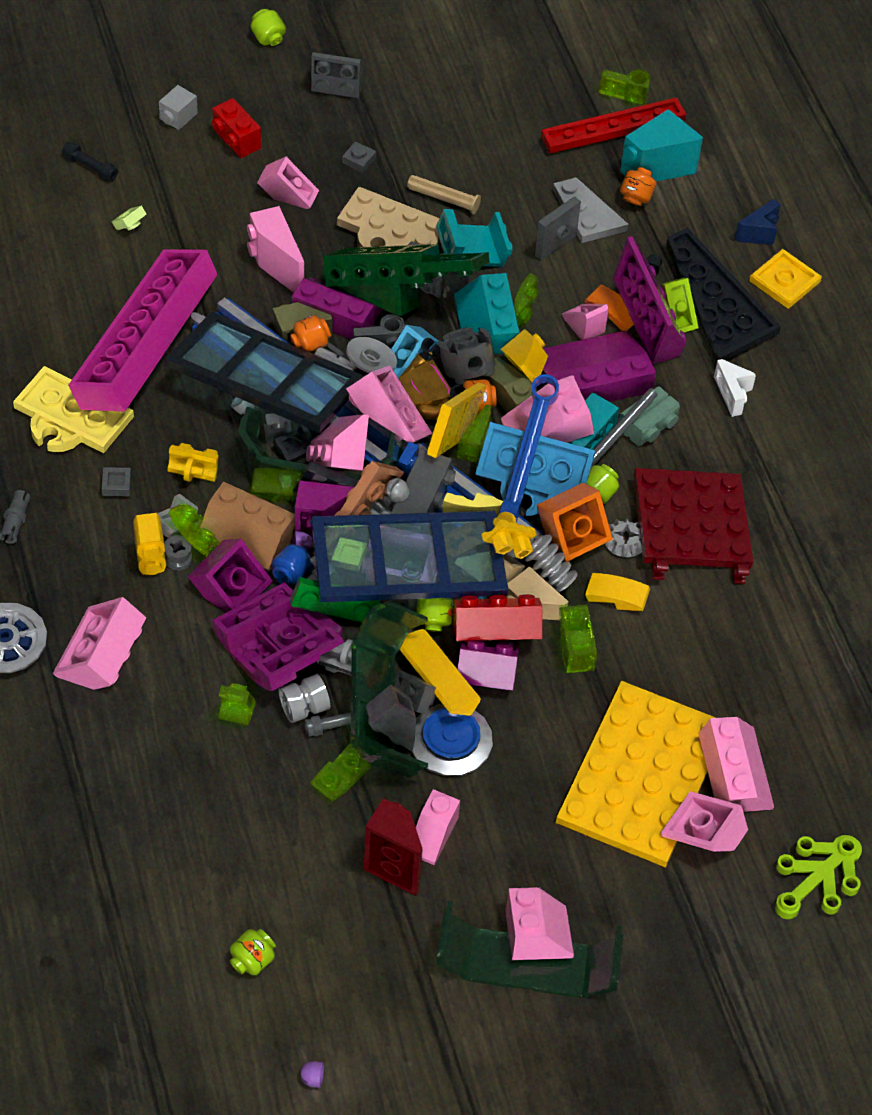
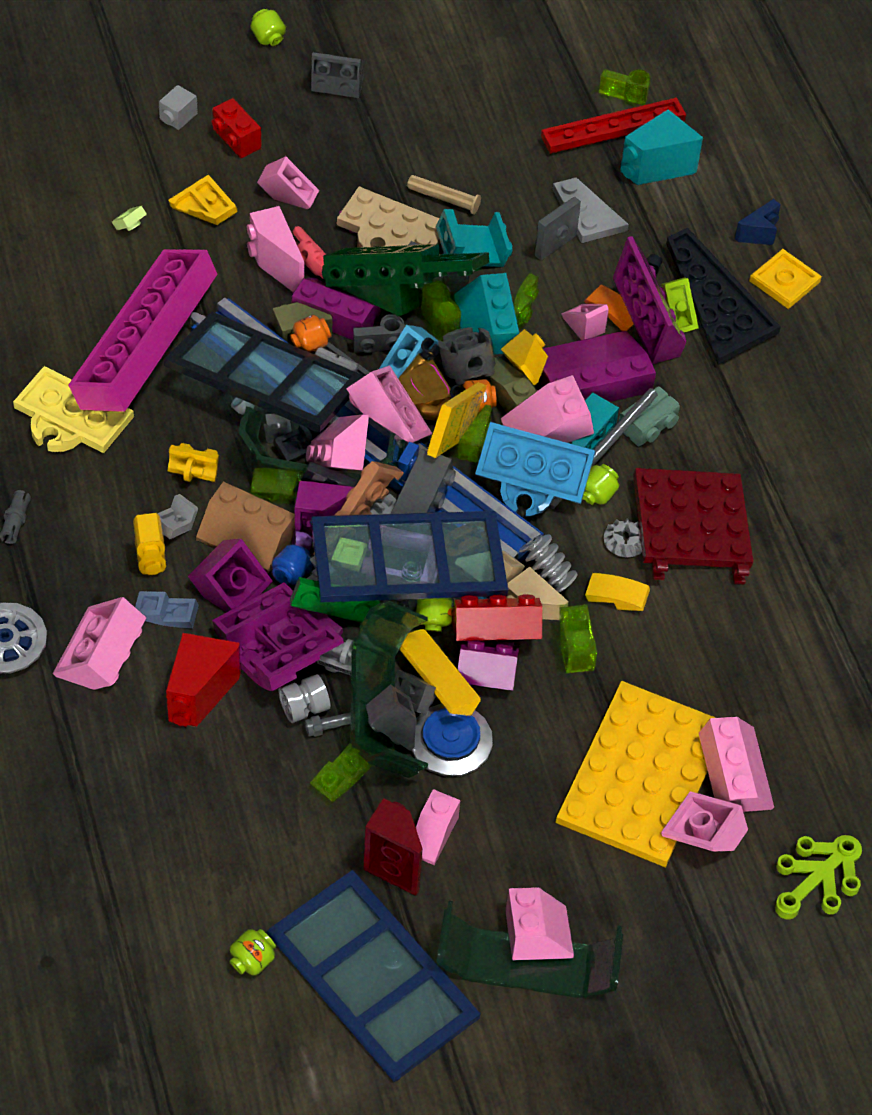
black bar [62,142,118,182] -> none
dark grey plate [102,467,131,496] -> none
dark grey wheel [164,535,192,571] -> none
clear neon green slope [168,504,221,557] -> none
clear neon green plate [218,683,256,726] -> none
medium lavender hinge [301,1061,324,1088] -> none
dark grey plate [342,141,376,173] -> none
light grey dish [346,337,397,373] -> none
light grey hinge [386,478,410,503] -> none
light yellow slope [442,492,503,516] -> none
yellow hips [481,512,537,559] -> none
blue piece [499,374,559,522] -> none
orange brick [537,483,613,562] -> none
orange head [620,167,657,206] -> none
white slope [714,359,756,417] -> none
none -> sand blue slope [135,591,199,628]
none -> red slope [166,633,241,726]
none -> yellow wing [168,175,238,225]
none -> door [266,870,481,1082]
none -> coral hinge [293,226,326,279]
none -> clear neon green brick [421,281,461,342]

